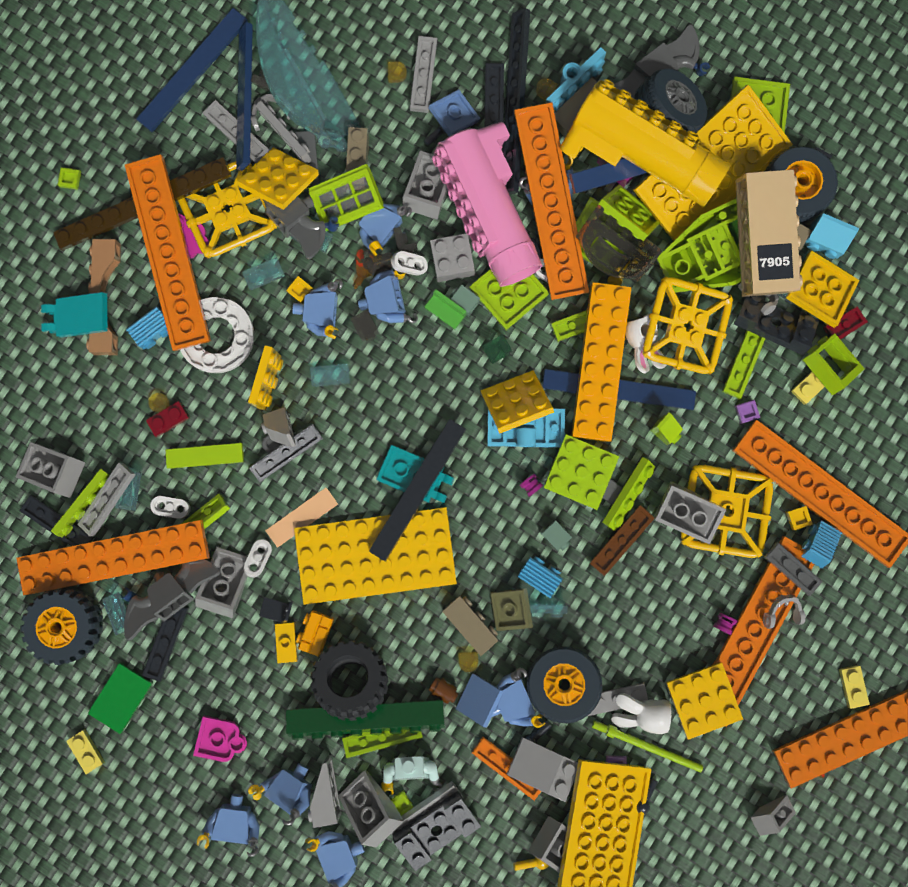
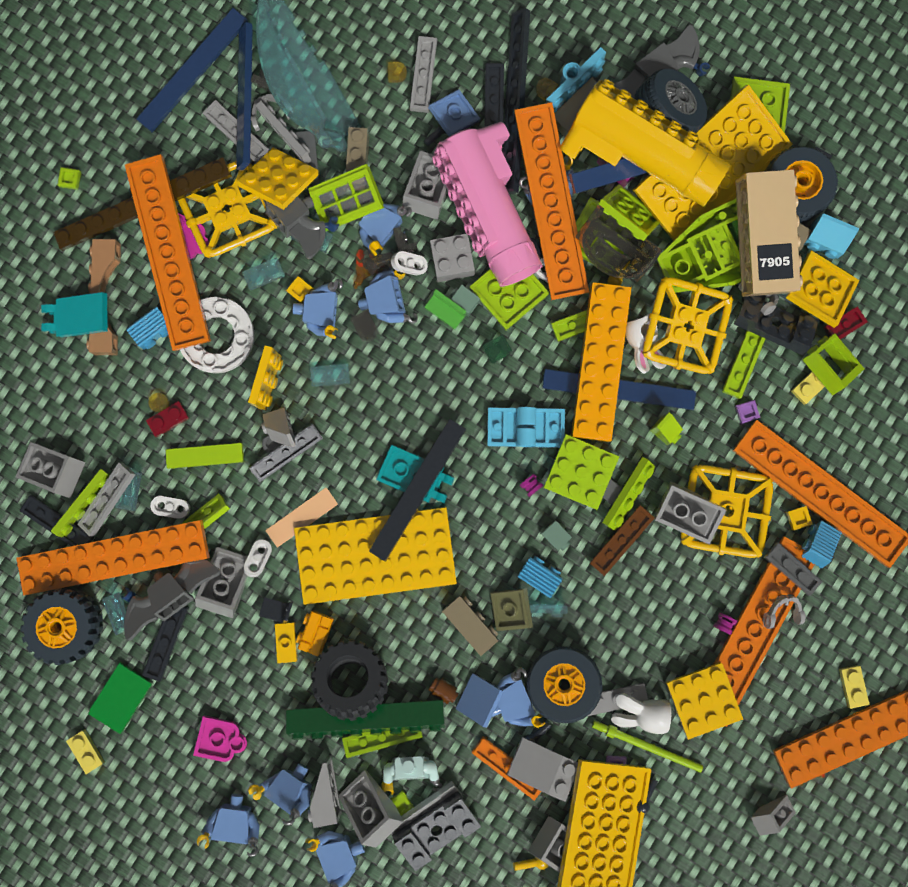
clear yellow tile [459,651,478,672] -> none
yellow plate [481,370,554,434] -> none

